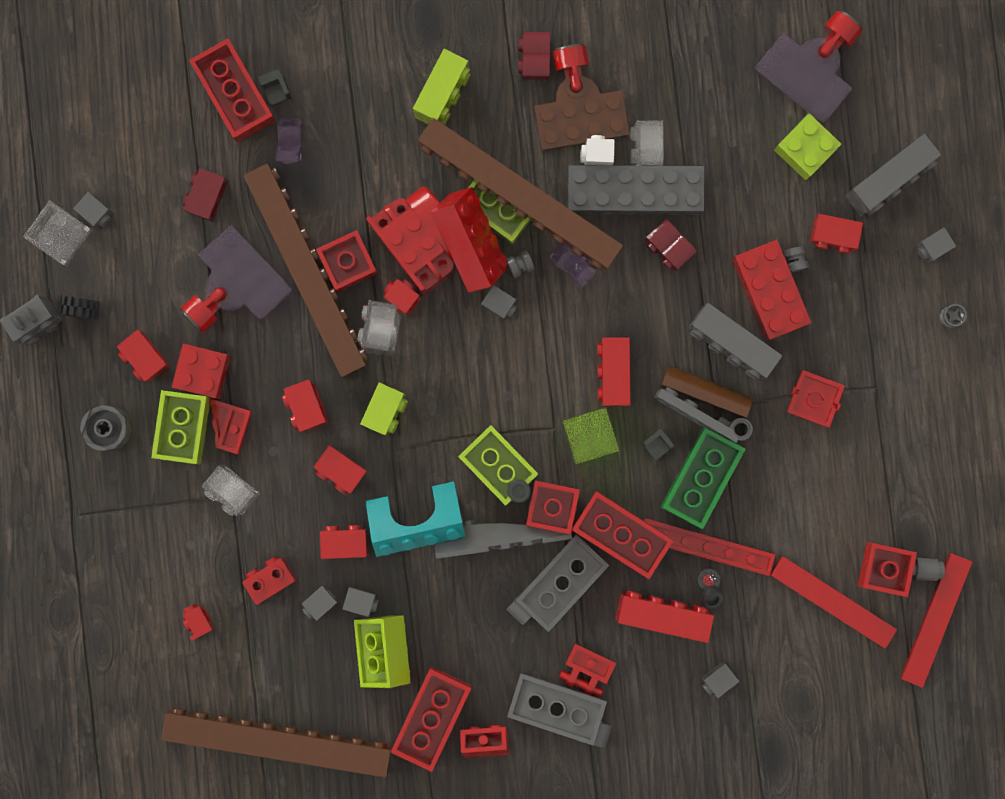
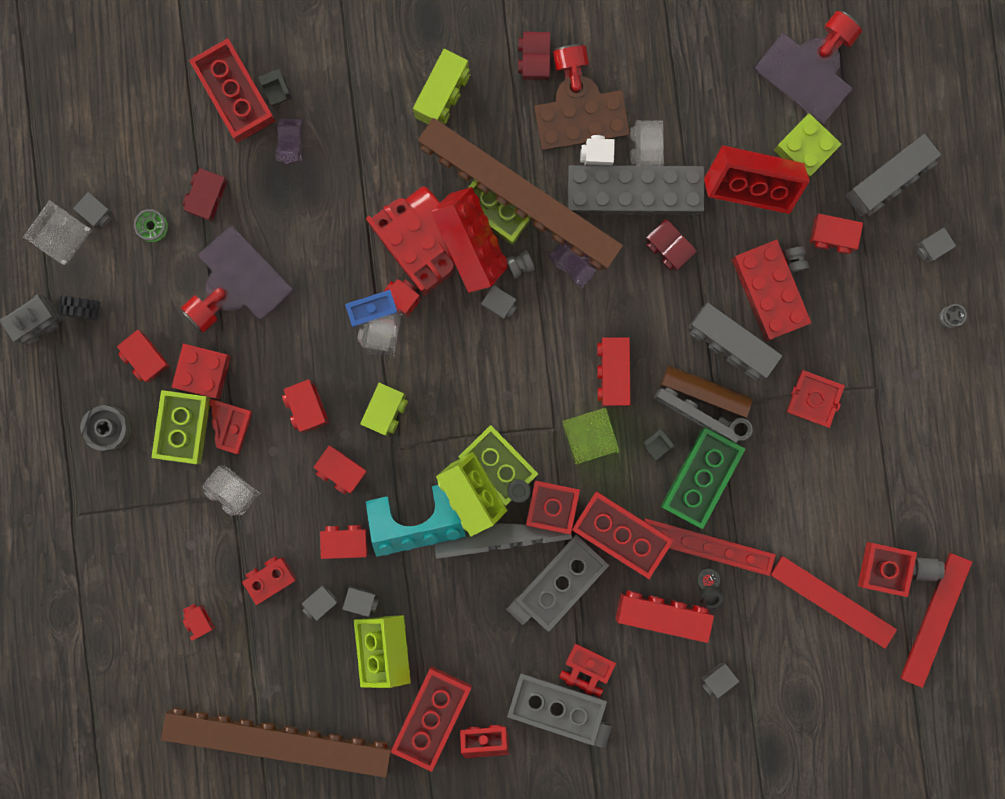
reddish brown brick [243,163,368,378] -> none
red brick [316,230,378,293] -> none
none -> bright green wheel [134,209,168,242]
none -> blue plate [345,290,398,327]
none -> lime brick [436,452,507,536]
none -> red brick [704,145,810,214]

